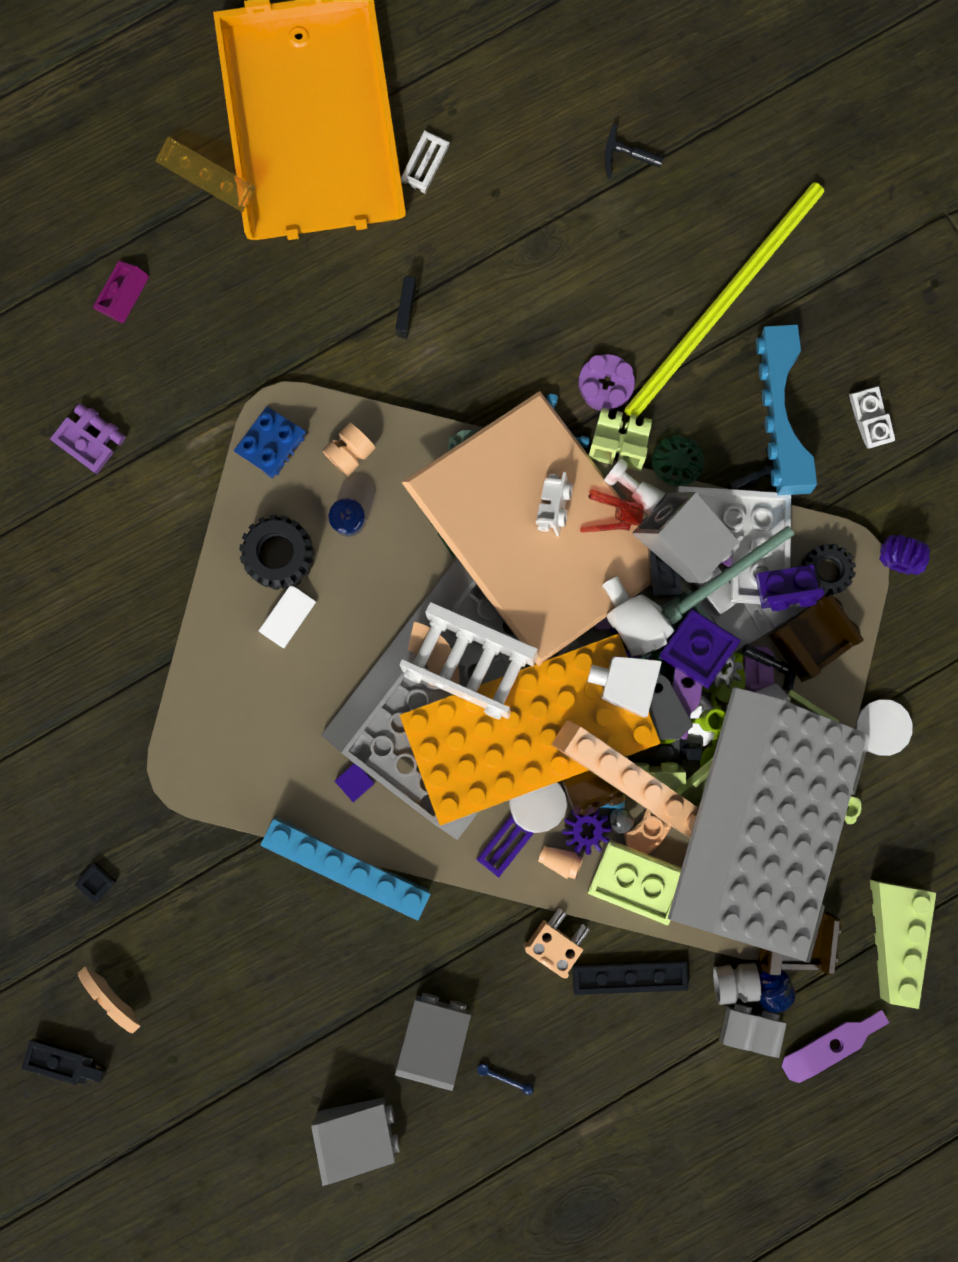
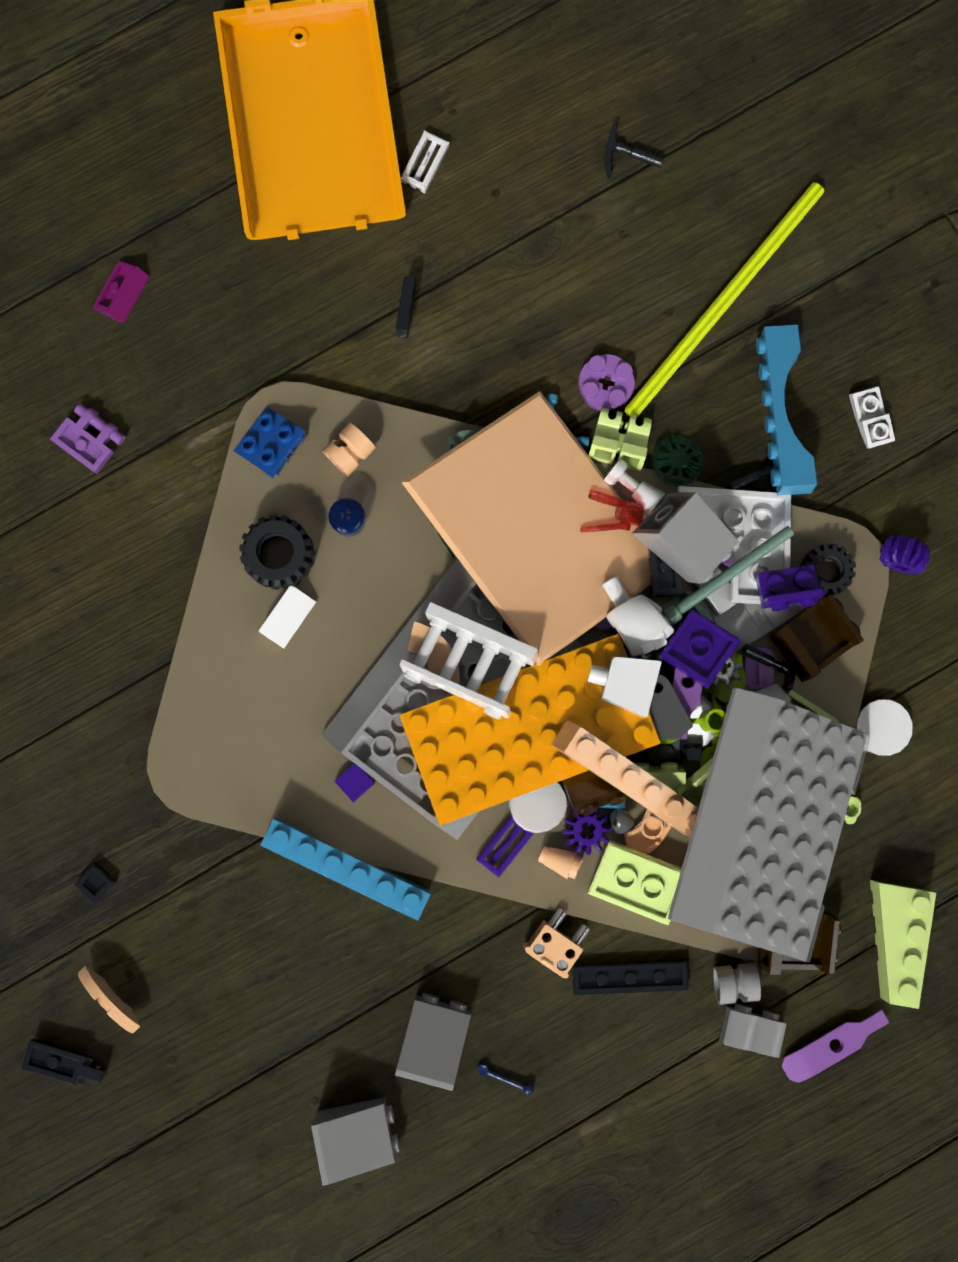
clear yellow tile [155,137,256,213] -> none
white hinge [536,472,573,536] -> none
clear blue head [759,970,796,1013] -> none

